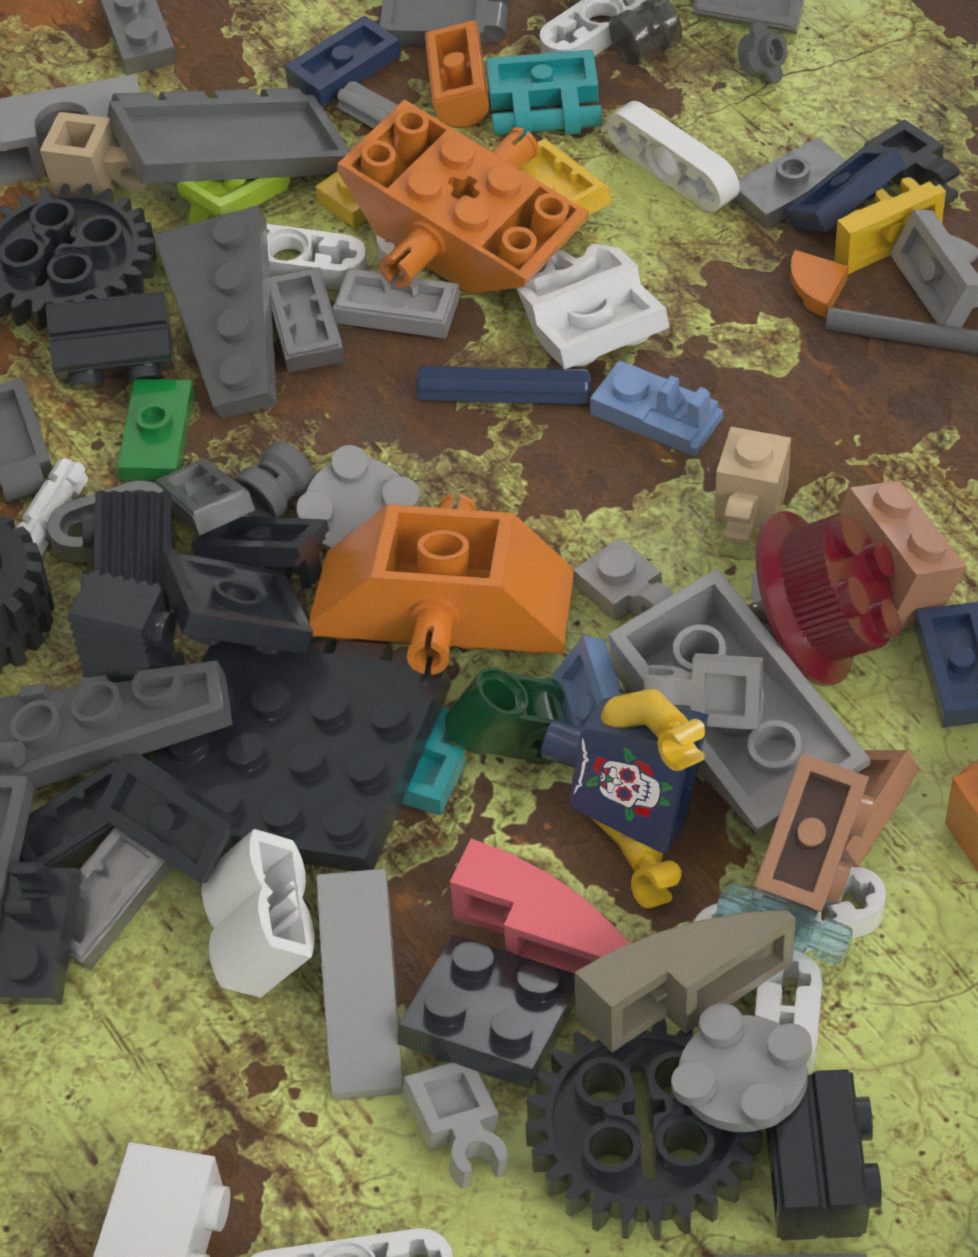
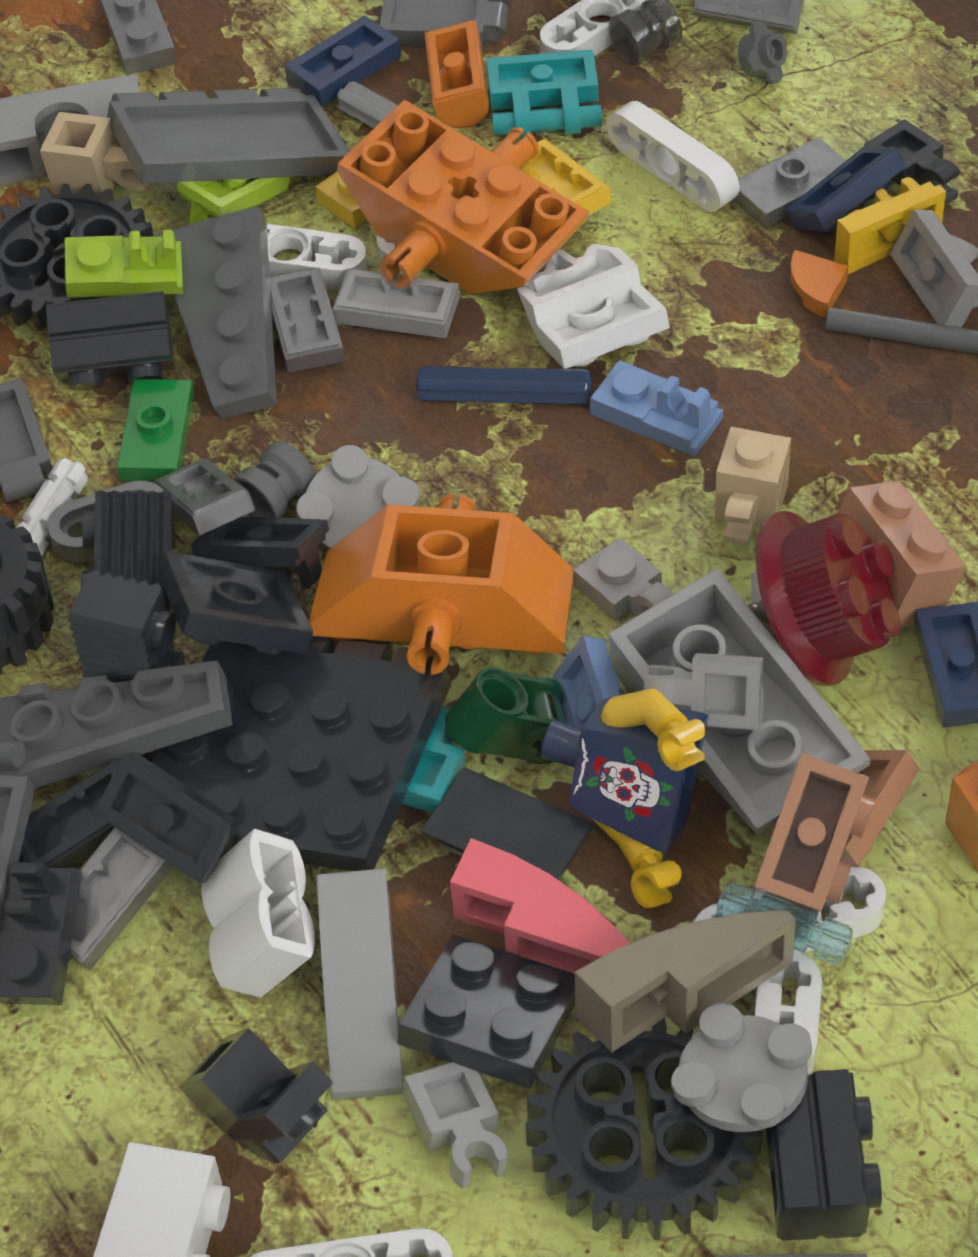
none -> lime plate [65,230,183,298]
none -> black brick [179,1028,333,1163]
none -> black piece [421,767,593,880]

